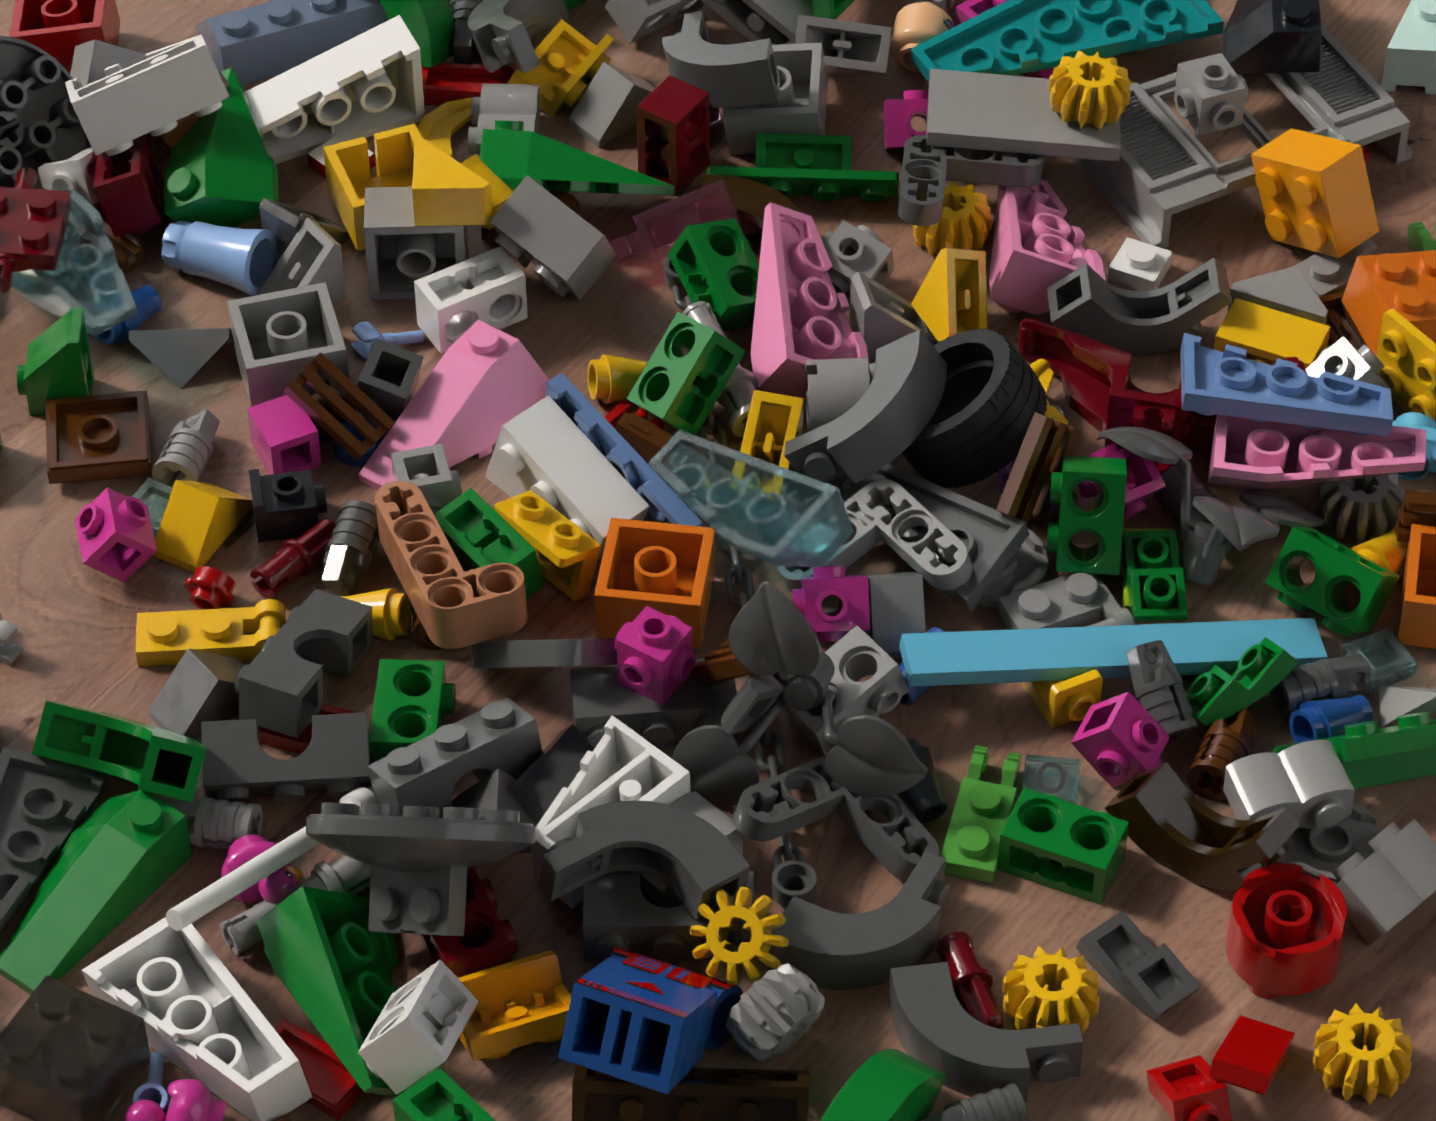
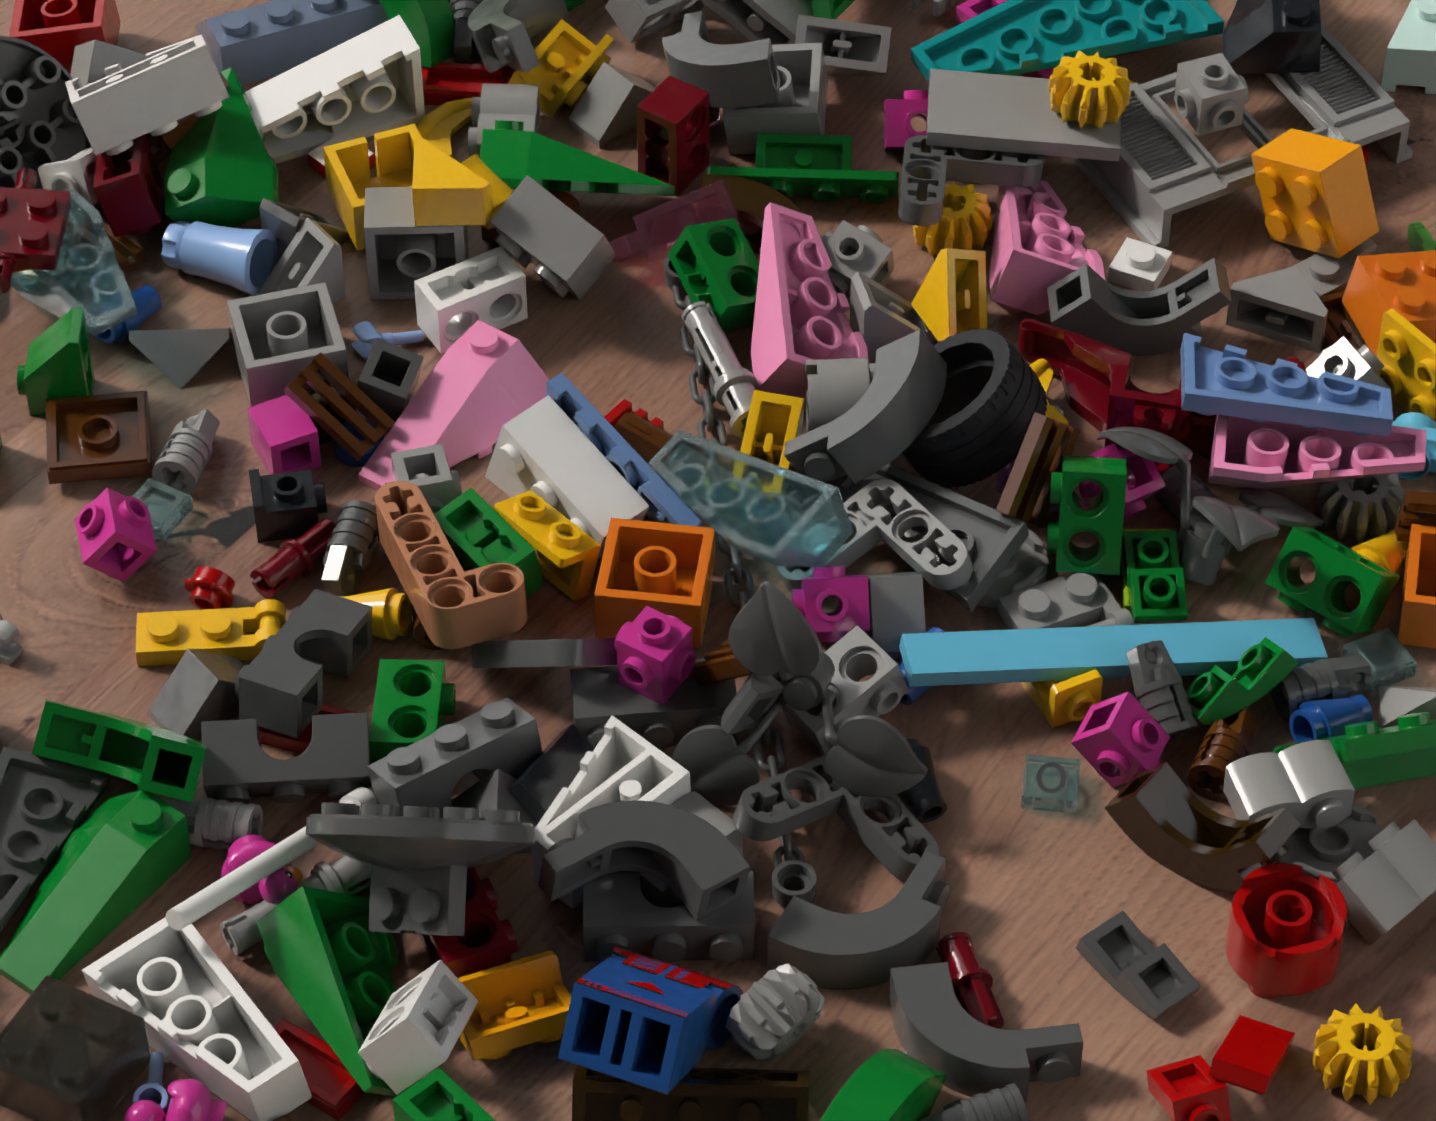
yellow slope [153,480,253,573] -> none
yellow cone [587,354,648,404] -> none
green brick [626,312,746,436] -> none
yellow gear [690,887,789,986] -> none
light nougat head [890,2,954,72] -> none
bright green hinge [940,745,1022,884] -> none
green brick [997,787,1129,905] -> none
yellow gear [1002,945,1100,1035] -> none
yellow brick [1214,298,1330,369] -> none

